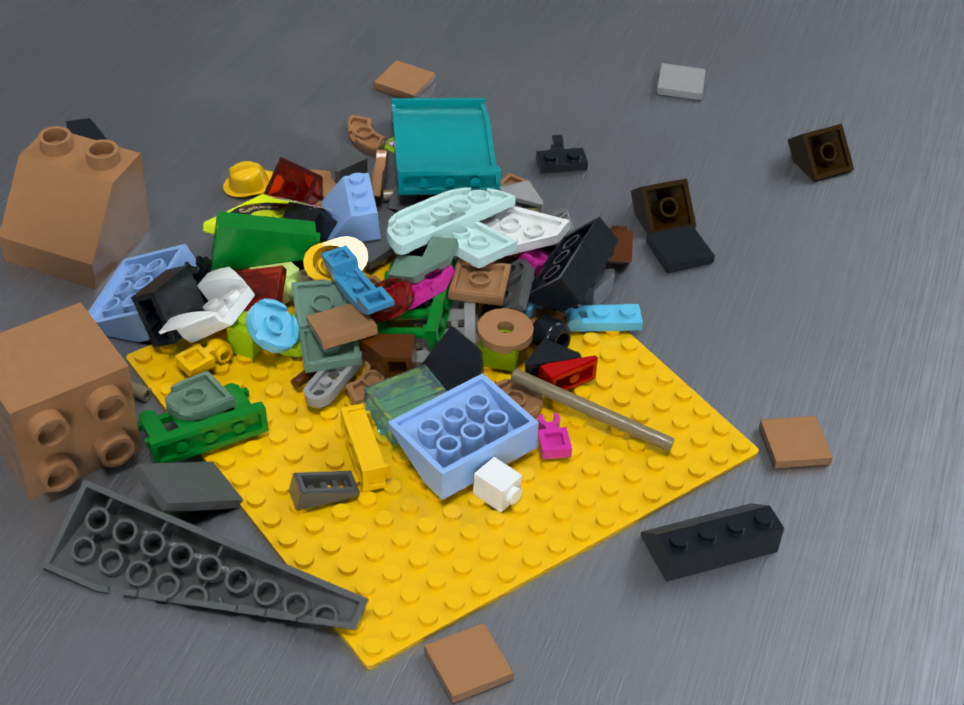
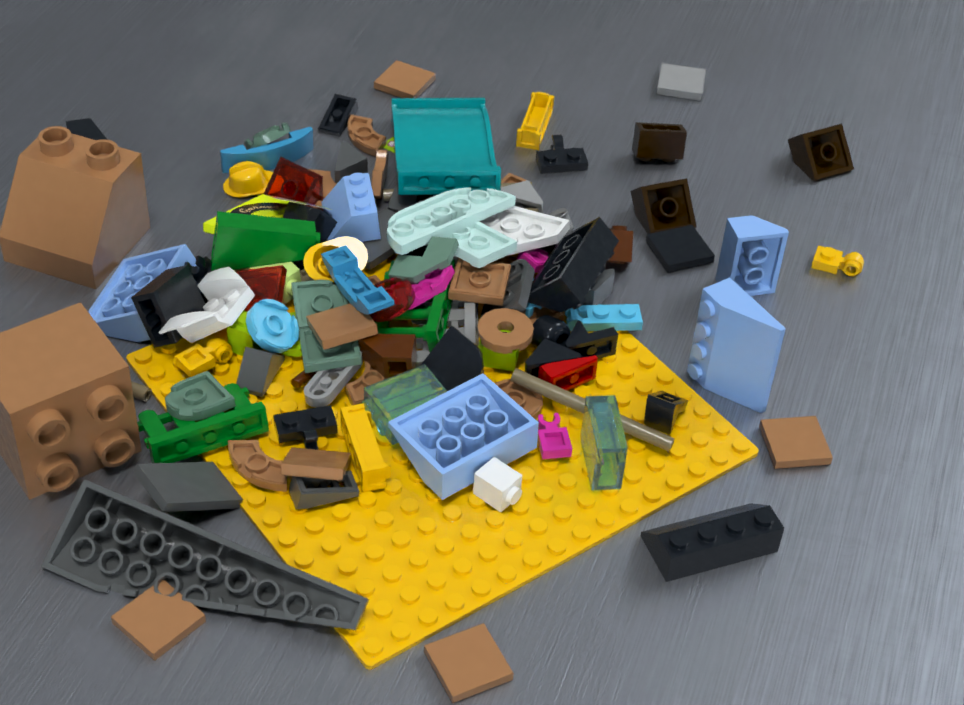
none -> medium nougat tile [111,580,206,661]
none -> dark azure slope [220,127,314,173]
none -> medium nougat tile [228,440,288,491]
none -> dark grey slope [236,347,285,397]
none -> sand green tile [244,122,291,149]
none -> black plate [273,405,338,450]
none -> medium nougat tile [281,447,351,481]
none -> black slope [318,94,358,136]
none -> yellow container [516,92,554,150]
none -> black slope [565,320,618,359]
none -> clear light blue brick [580,395,628,490]
none -> dark brown brick [632,122,687,162]
none -> black slope [644,391,688,434]
none -> light blue slope [687,278,786,413]
none -> light blue slope [715,215,789,296]
none -> yellow plate [811,245,864,276]

